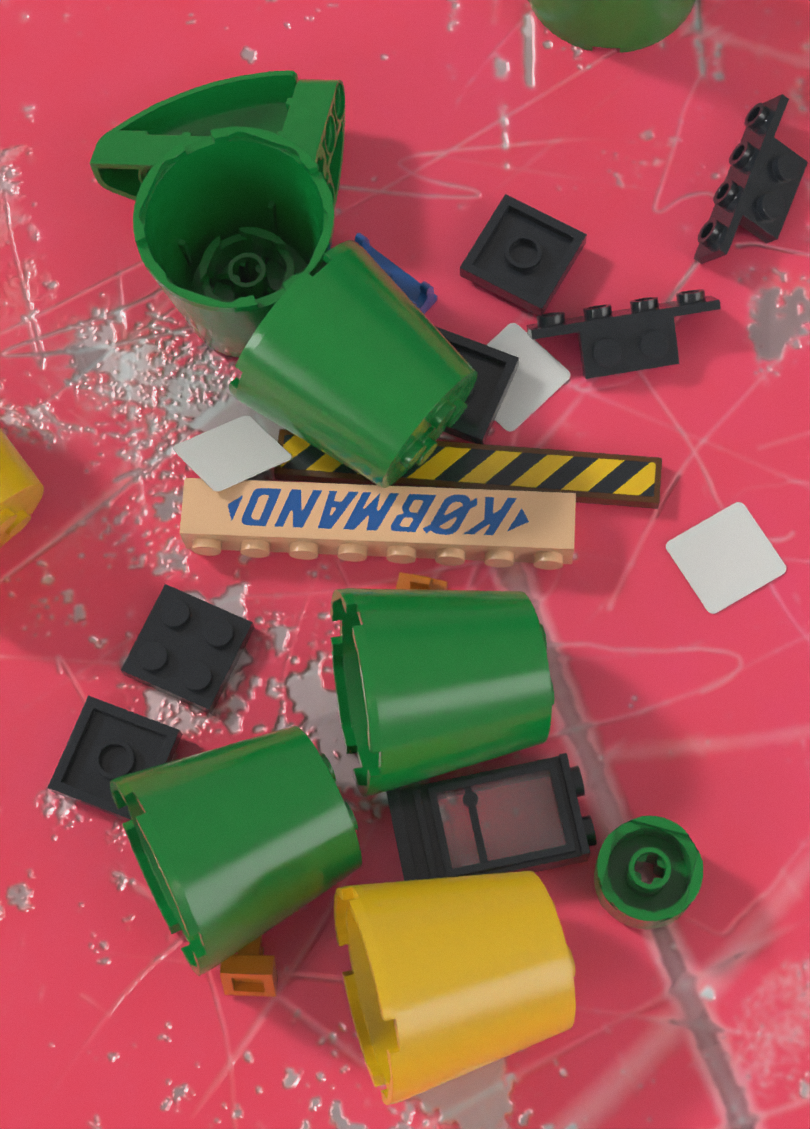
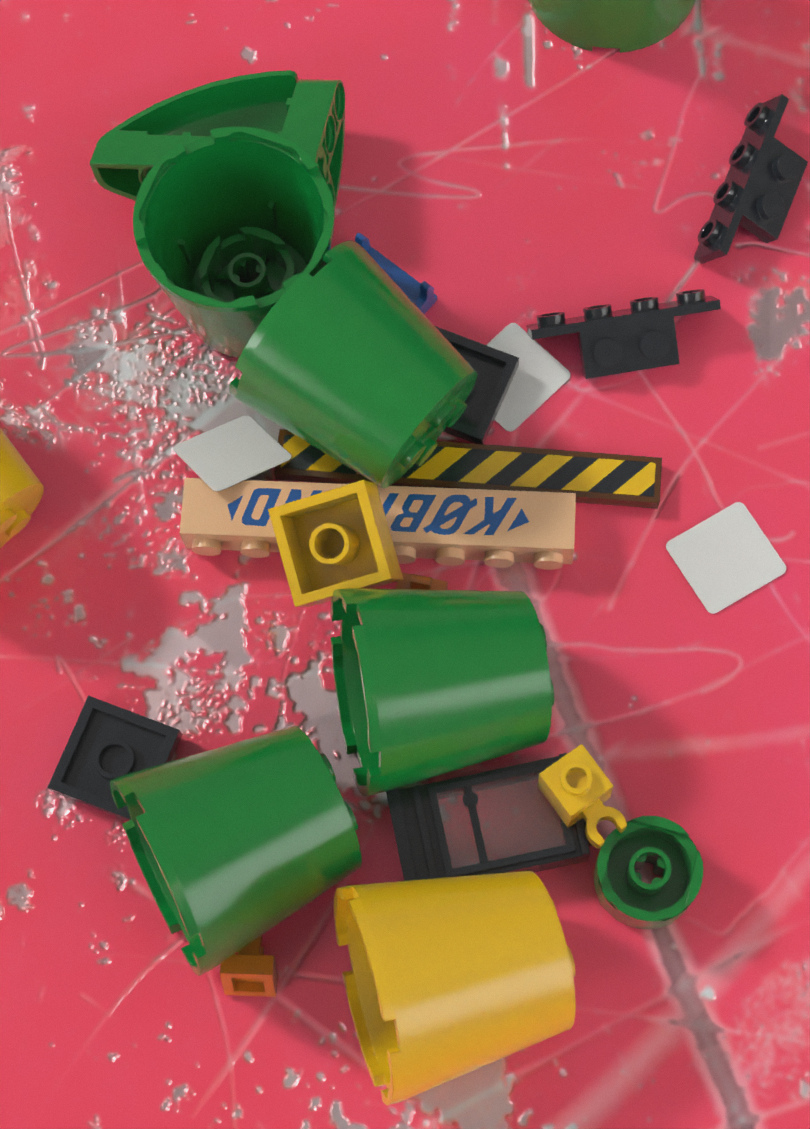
black plate [121,584,255,714] -> none
black plate [460,194,587,315] -> none
none -> yellow brick [268,480,403,607]
none -> yellow brick [537,744,627,849]

